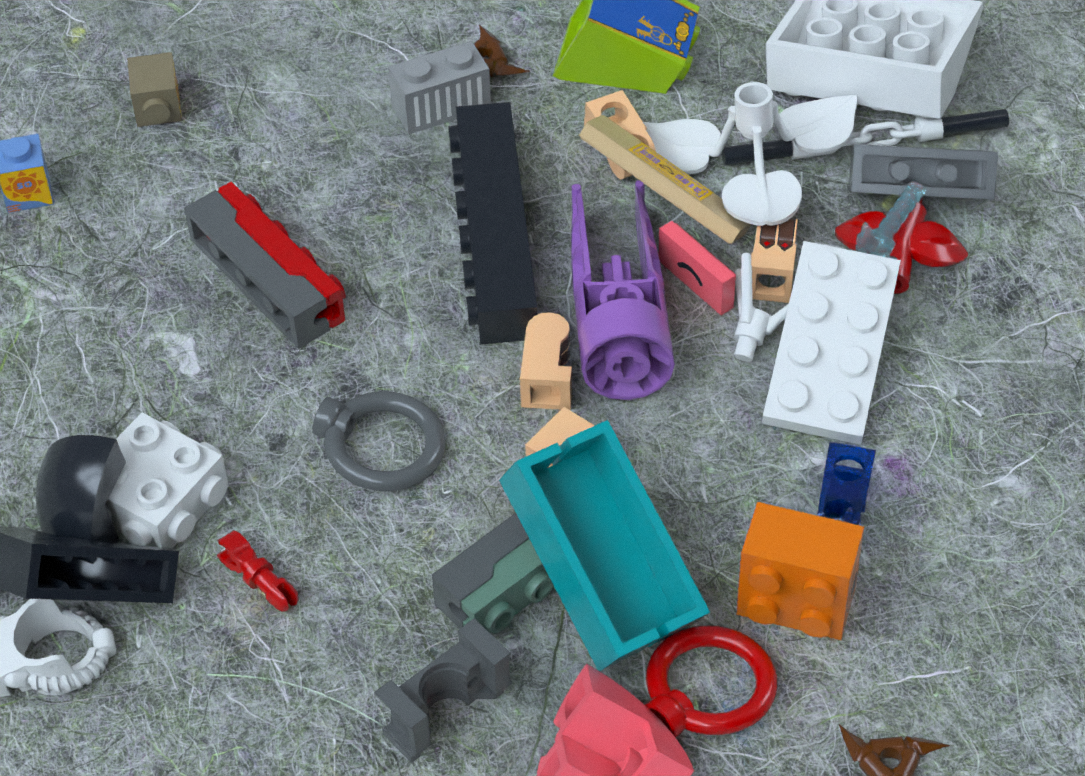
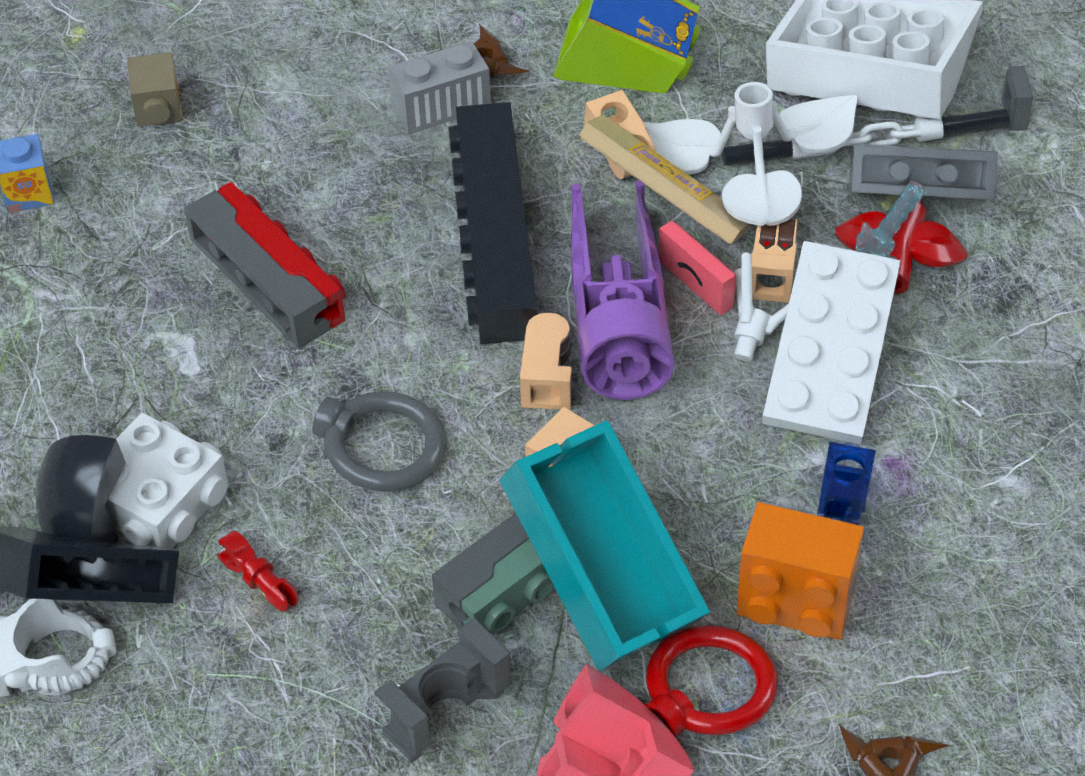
none -> dark grey tile [1001,66,1033,131]

